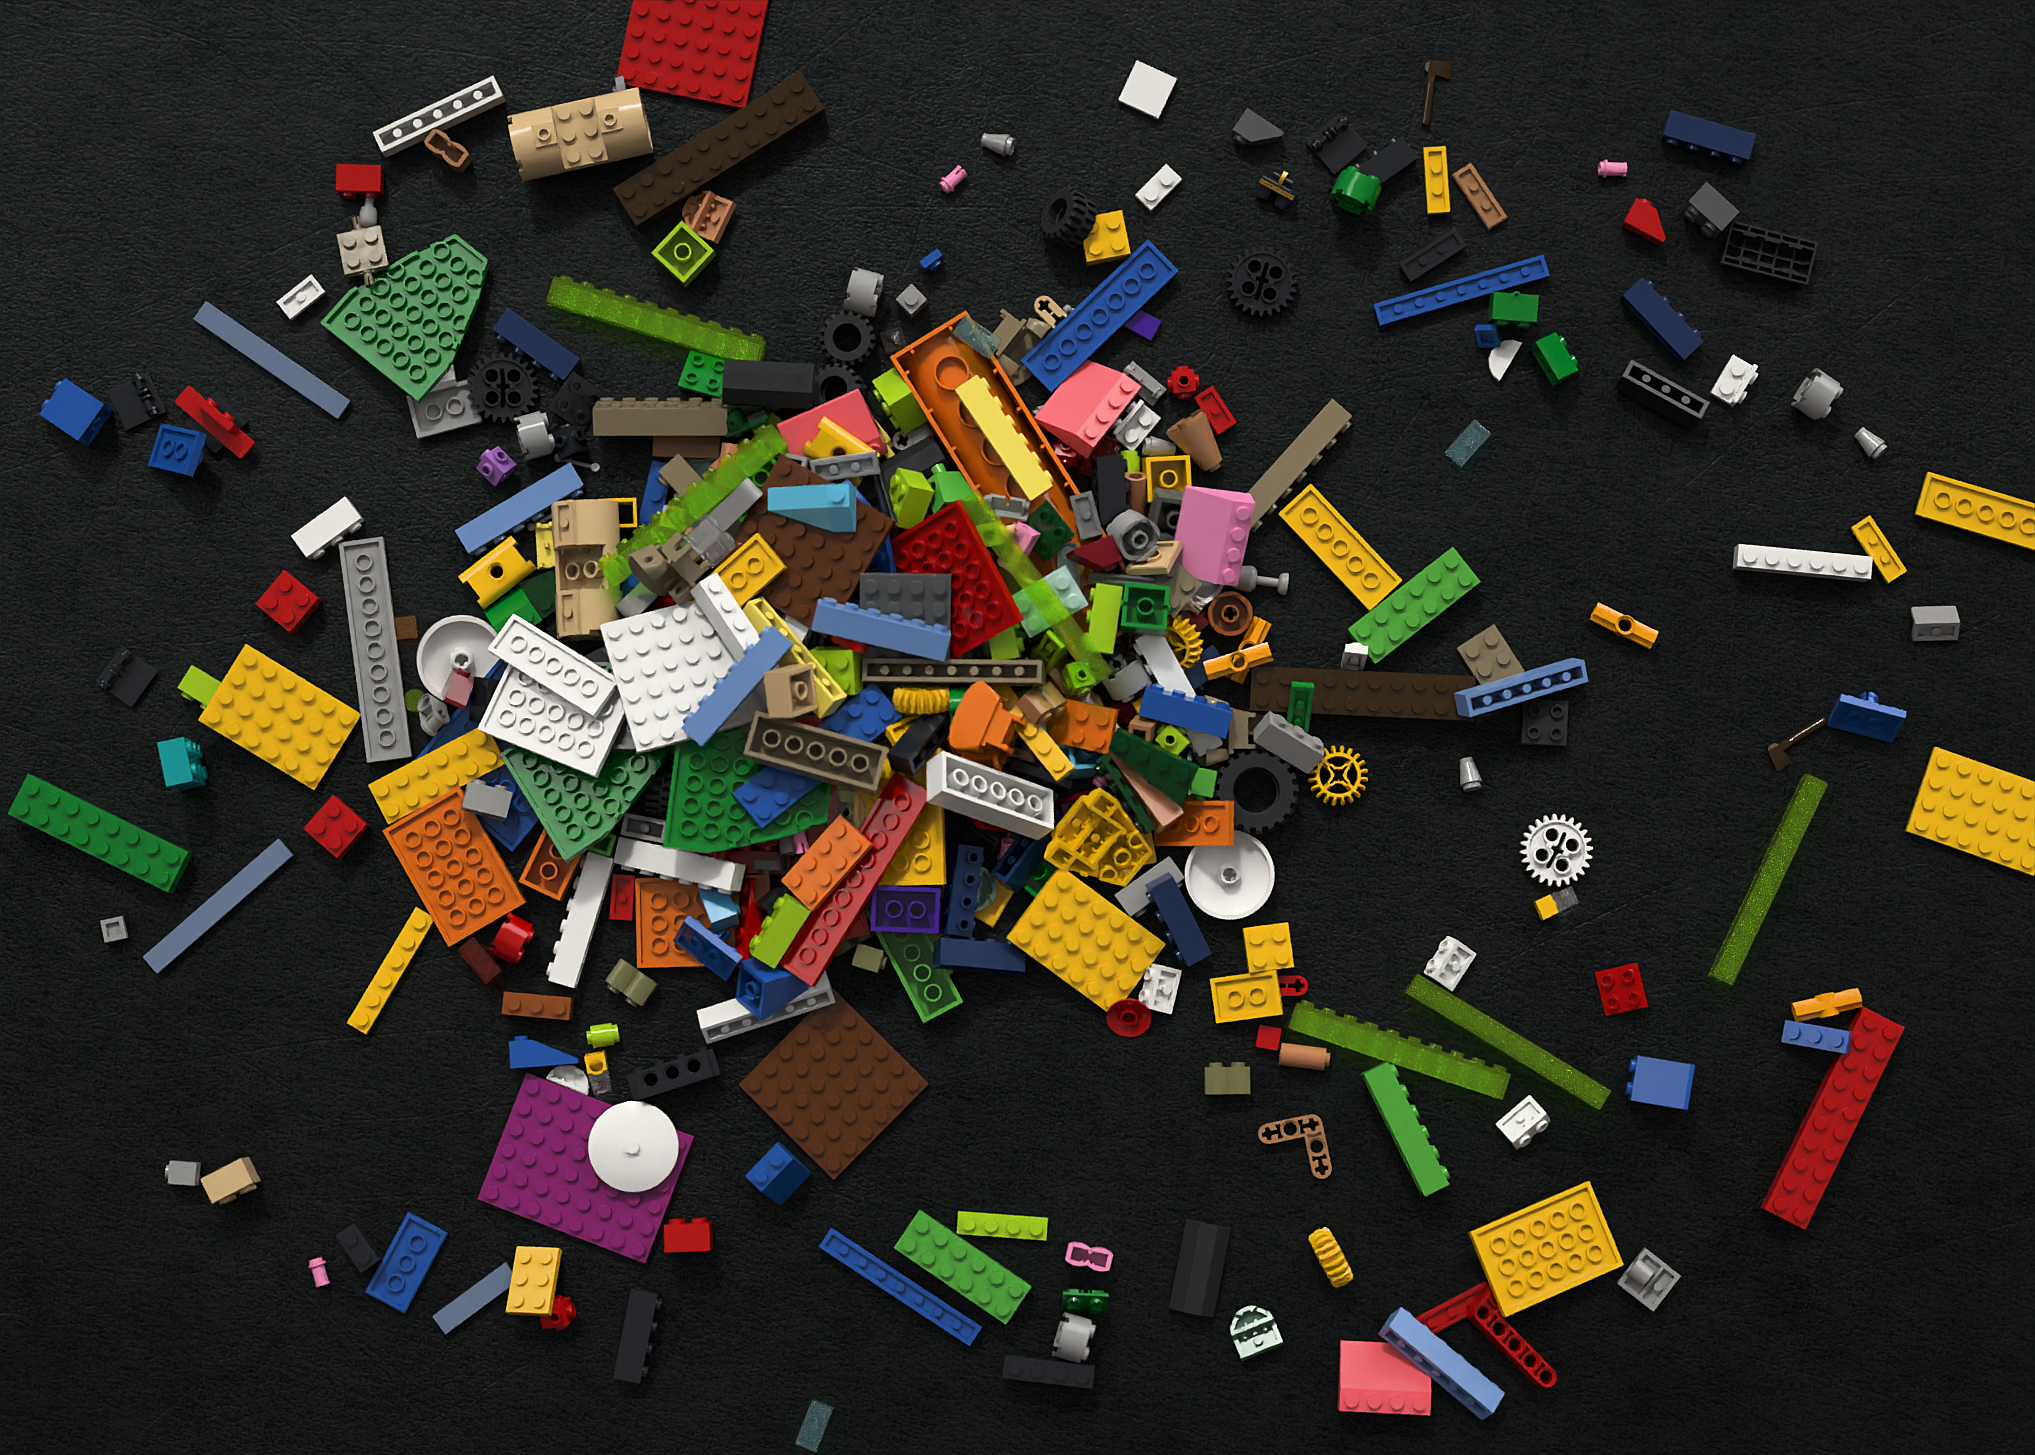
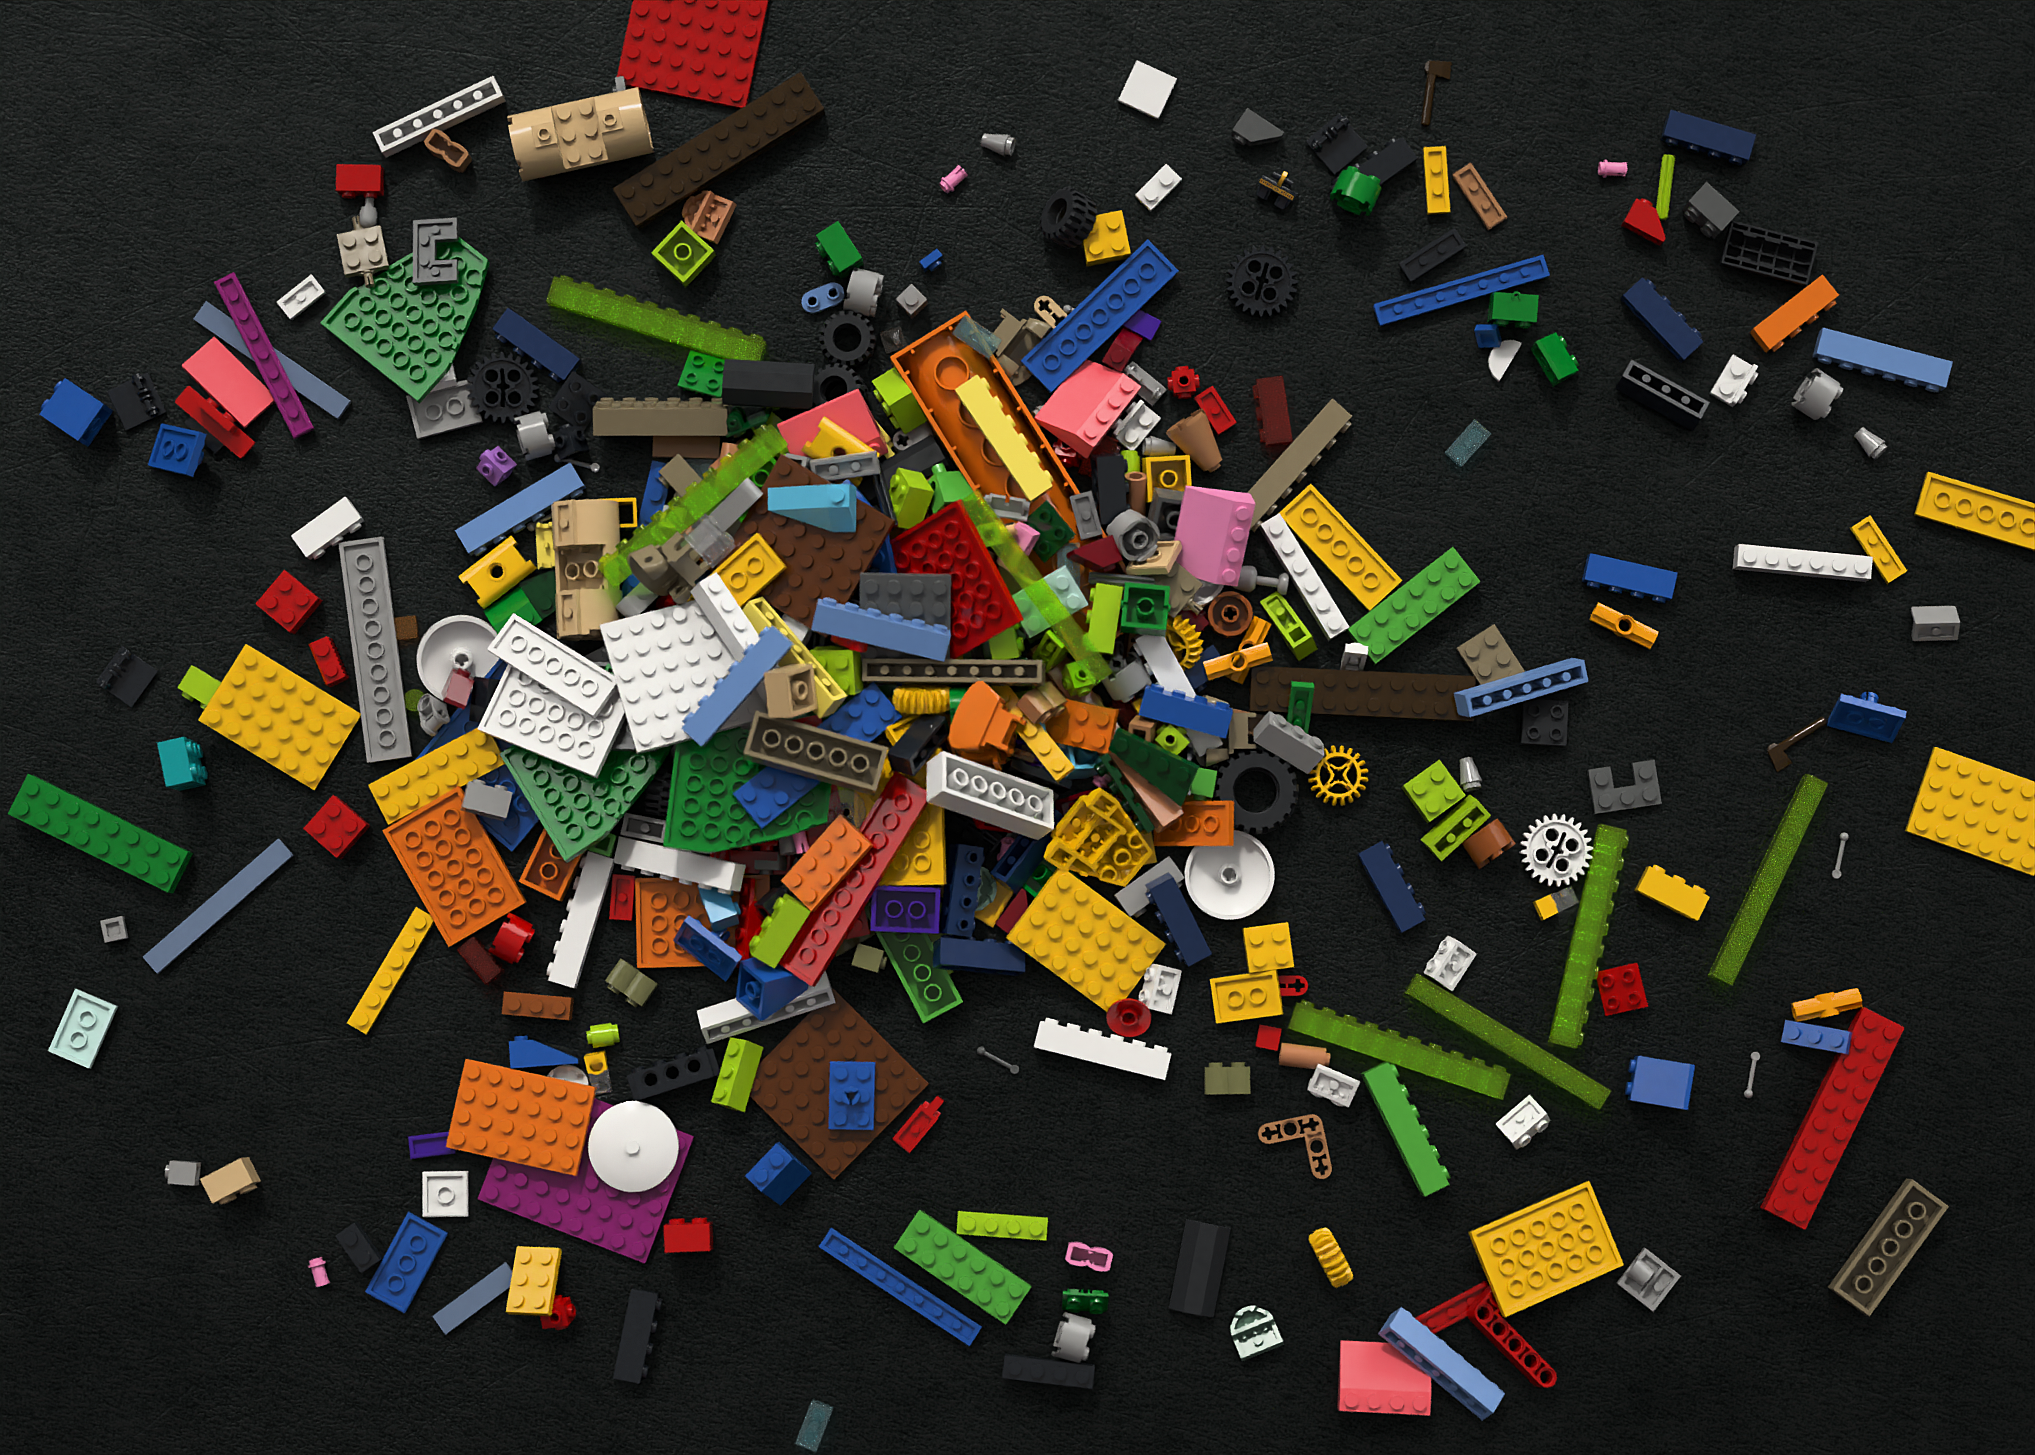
none -> light aqua plate [48,989,118,1069]
none -> coral tile [182,337,275,429]
none -> magenta tile [214,272,315,439]
none -> red brick [309,636,350,687]
none -> dark purple tile [408,1131,456,1159]
none -> plate [413,218,459,286]
none -> white tile [422,1171,469,1217]
none -> orange plate [446,1059,597,1176]
none -> lime brick [711,1037,763,1112]
none -> medium blue plate [801,283,845,314]
none -> green brick [815,221,864,280]
none -> blue plate [829,1061,875,1130]
none -> red hinge [892,1095,944,1153]
none -> dark grey hinge [977,1047,1019,1074]
none -> dark red slope [995,888,1028,934]
none -> white brick [1034,1018,1171,1080]
none -> dark red slope [1102,327,1143,373]
none -> clear red brick [1252,375,1293,448]
none -> white brick [1259,513,1349,641]
none -> lime slope [1260,591,1317,661]
none -> white bracket [1307,1064,1360,1107]
none -> dark blue brick [1357,841,1426,933]
none -> lime brick [1401,759,1466,823]
none -> lime brick [1420,794,1491,861]
none -> dark orange brick [1462,818,1516,869]
none -> clear neon green brick [1548,824,1629,1049]
none -> blue brick [1582,553,1677,603]
none -> dark grey plate [1587,760,1662,814]
none -> yellow brick [1635,865,1710,921]
none -> lime axle [1656,155,1675,220]
none -> light grey hinge [1744,1052,1760,1098]
none -> orange brick [1750,274,1839,353]
none -> medium blue brick [1813,328,1953,392]
none -> dark tan brick [1828,1178,1949,1316]
none -> light grey hinge [1832,832,1849,878]

